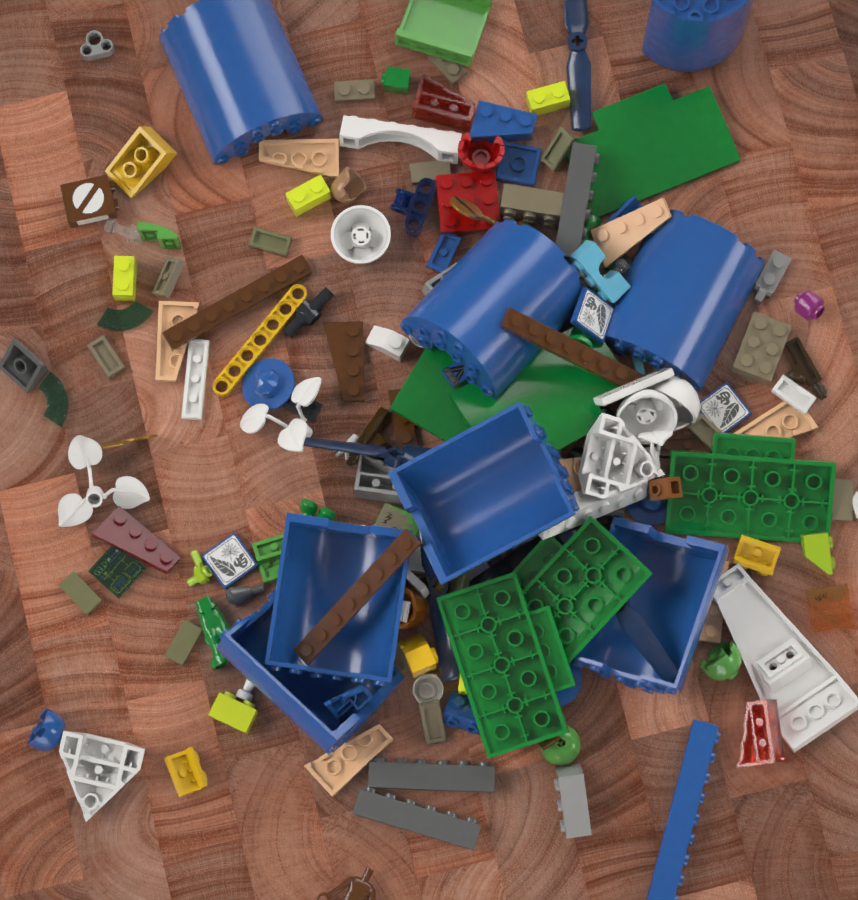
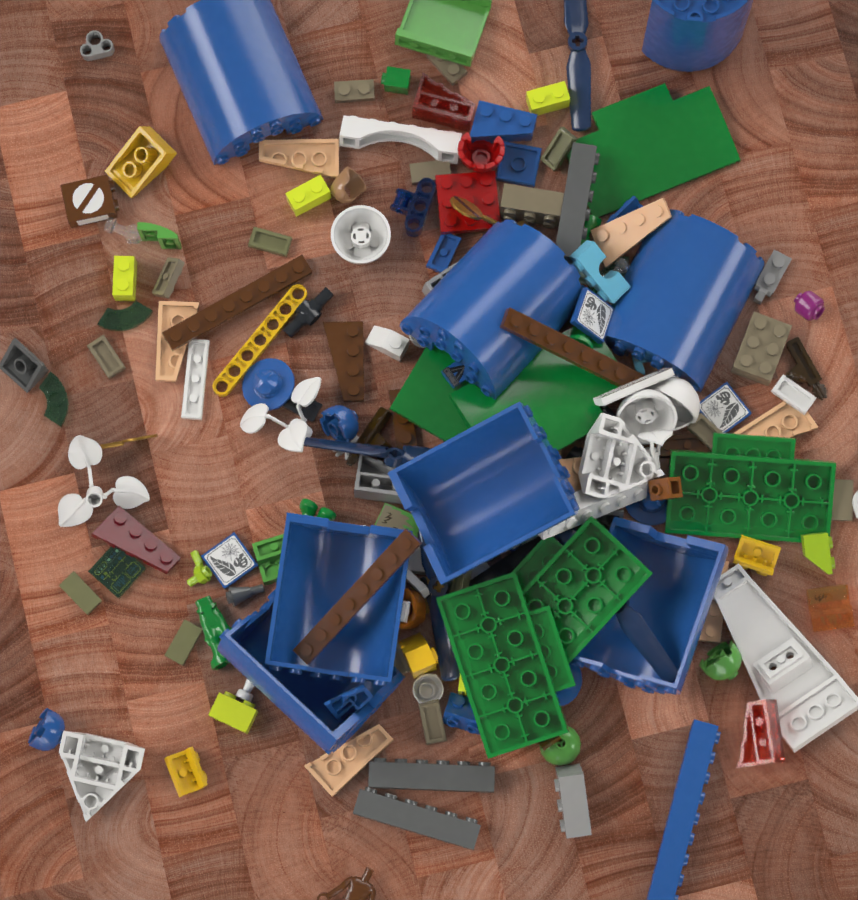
none -> blue cylinder [320,405,359,442]

